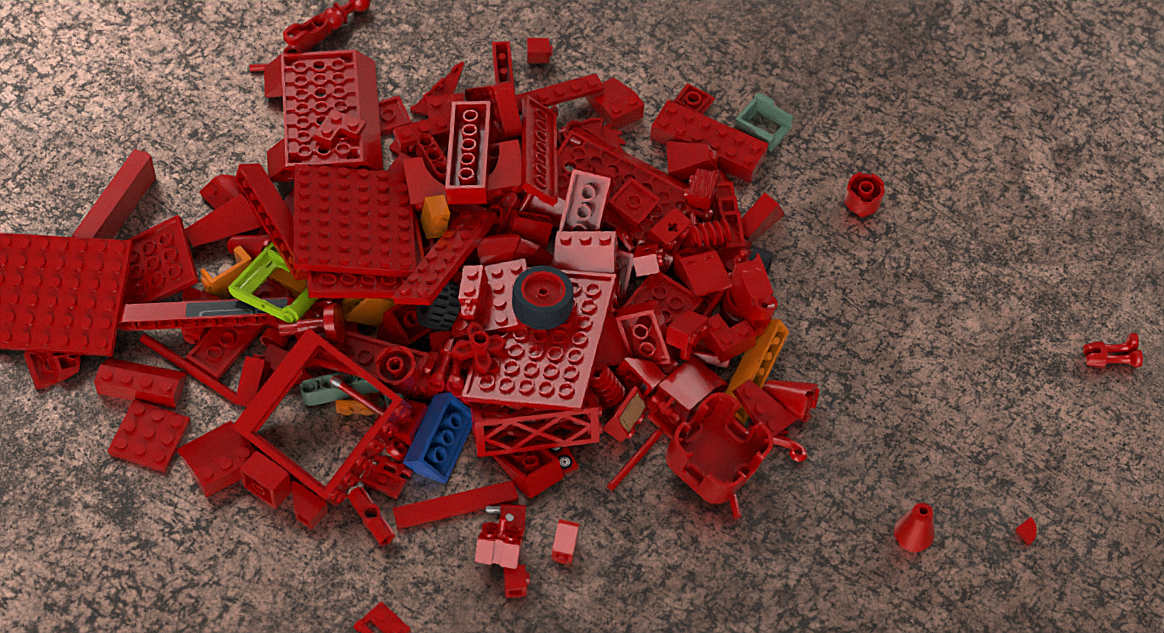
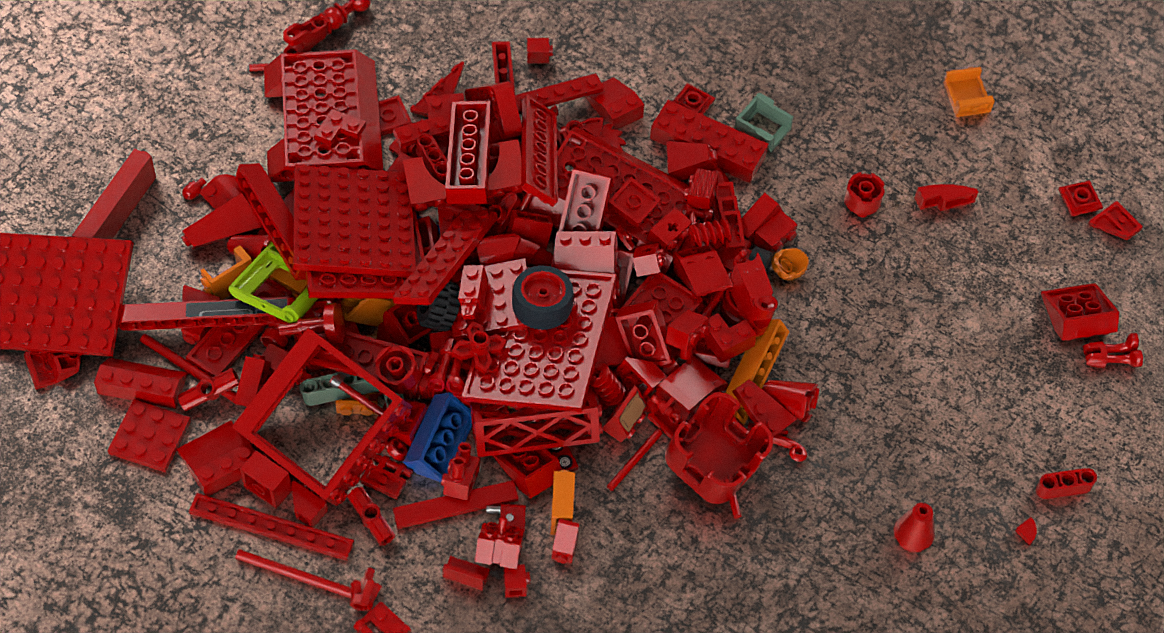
red plate [123,215,199,305] -> none
orange brick [420,195,450,239] -> none
none -> red piece [178,368,240,411]
none -> red cylinder [182,177,207,200]
none -> red tile [189,493,354,561]
none -> red piece [235,549,351,599]
none -> red rock [349,567,382,611]
none -> red brick [441,442,481,501]
none -> red panel [443,556,490,591]
none -> orange brick [550,470,575,535]
none -> red brick [753,211,798,253]
none -> orange hair [771,248,809,280]
none -> red slope [914,184,978,211]
none -> orange panel [943,67,995,117]
none -> red beam [1035,468,1097,499]
none -> red slope [1041,283,1120,341]
none -> red piece [1058,180,1103,217]
none -> red wing [1088,201,1143,240]

